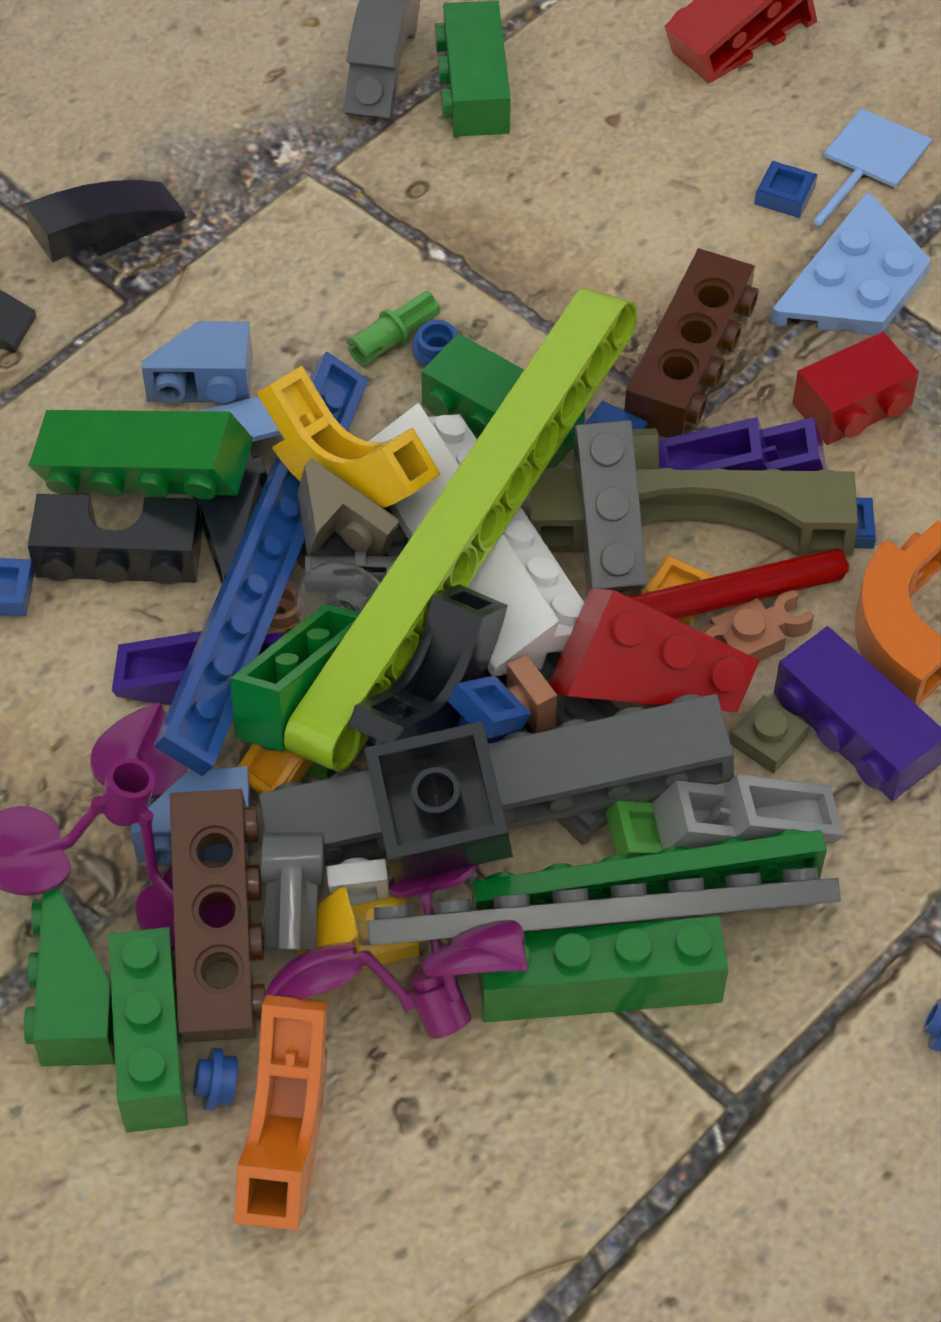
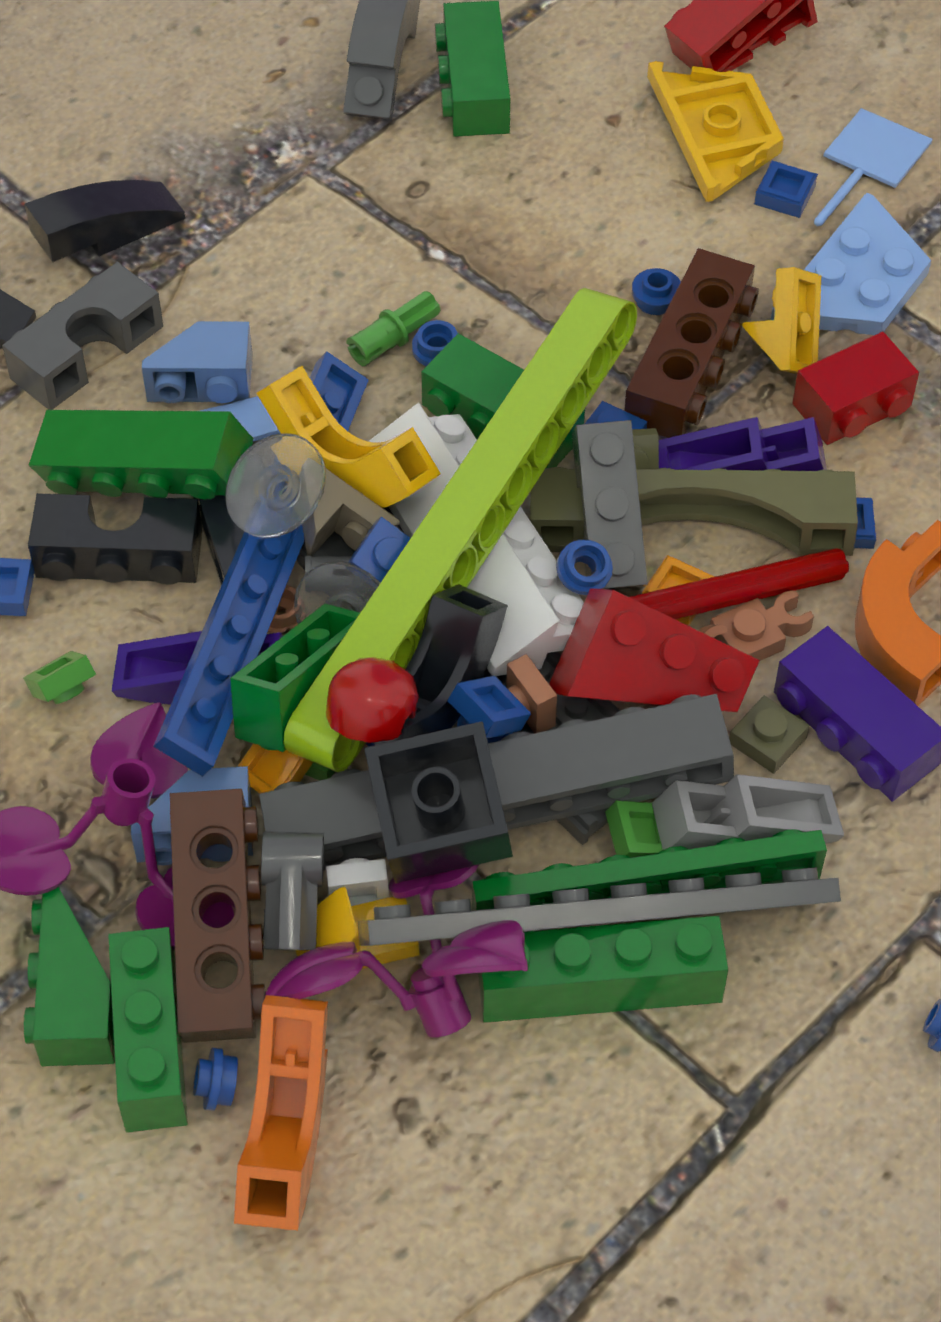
none -> dark grey arch [2,262,164,410]
none -> bright green plate [23,651,96,704]
none -> clear dish [226,433,326,538]
none -> red hair [326,657,419,743]
none -> blue plate [346,517,411,587]
none -> blue plate [556,540,613,595]
none -> blue plate [632,268,681,315]
none -> yellow wing [647,61,784,202]
none -> yellow slope [742,267,822,374]

